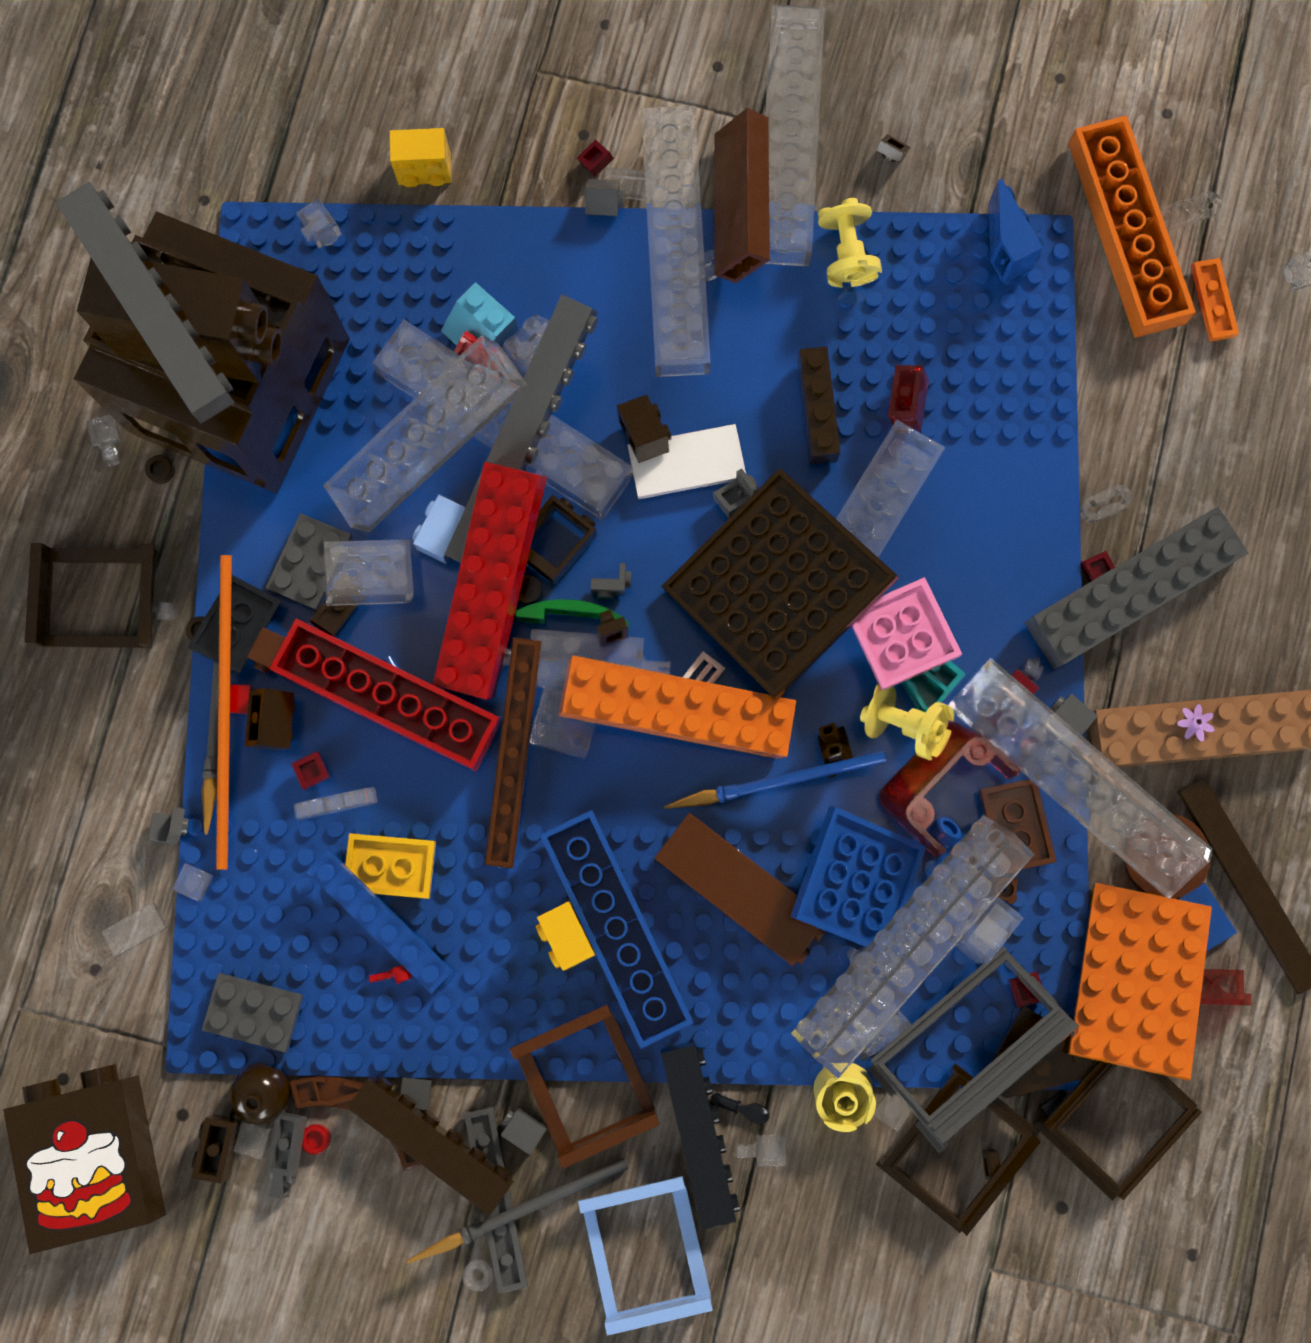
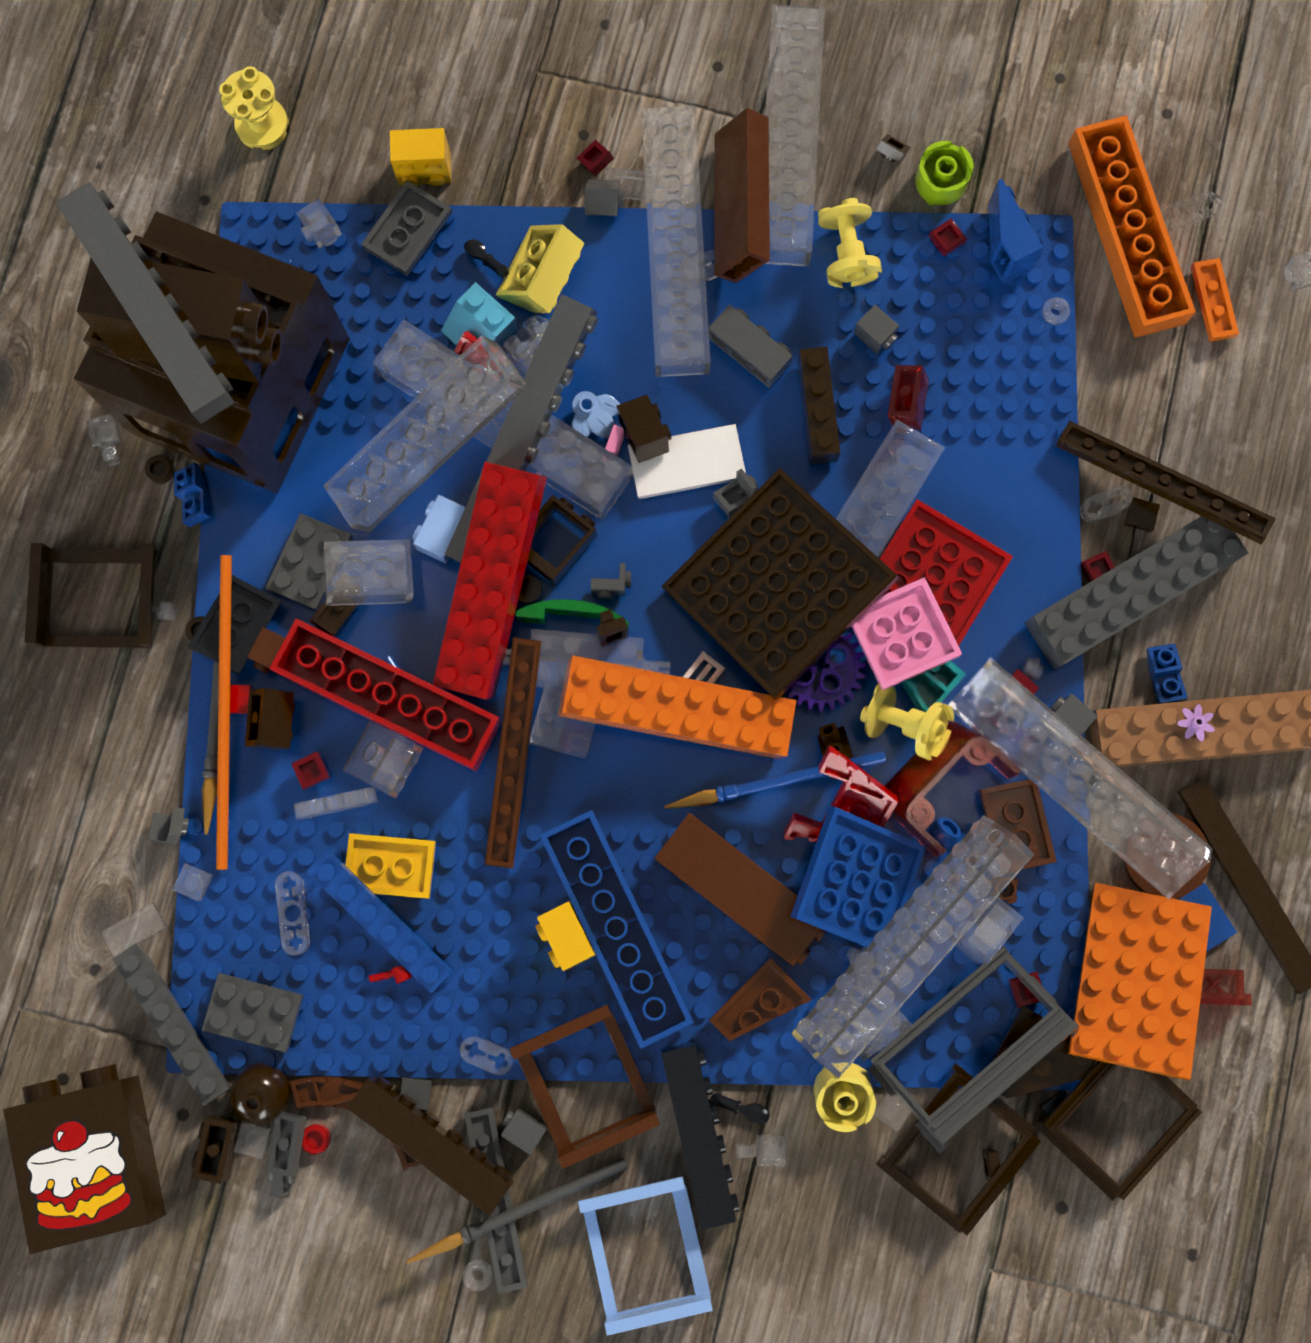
none -> dark grey plate [112,942,231,1106]
none -> blue slope [174,462,211,527]
none -> light yellow piece [219,66,289,150]
none -> clear beam [275,871,310,955]
none -> clear slope [343,721,423,798]
none -> dark grey plate [361,181,453,276]
none -> clear beam [460,1036,514,1075]
none -> black piece [464,239,509,278]
none -> light yellow slope [496,224,584,313]
none -> light blue plate [572,391,620,441]
none -> bright pink tile [605,425,625,461]
none -> dark grey brick [708,304,793,389]
none -> reddish brown wing [709,958,812,1041]
none -> red wing [783,746,898,842]
none -> dark purple gear [787,633,866,713]
none -> dark grey brick [854,305,899,354]
none -> red plate [880,499,1013,646]
none -> lime brick [915,141,974,206]
none -> dark red tile [928,218,967,257]
none -> clear plate [1042,297,1070,325]
none -> dark brown tile [1056,421,1276,545]
none -> dark brown tile [1124,497,1160,532]
none -> blue slope [1146,643,1188,704]

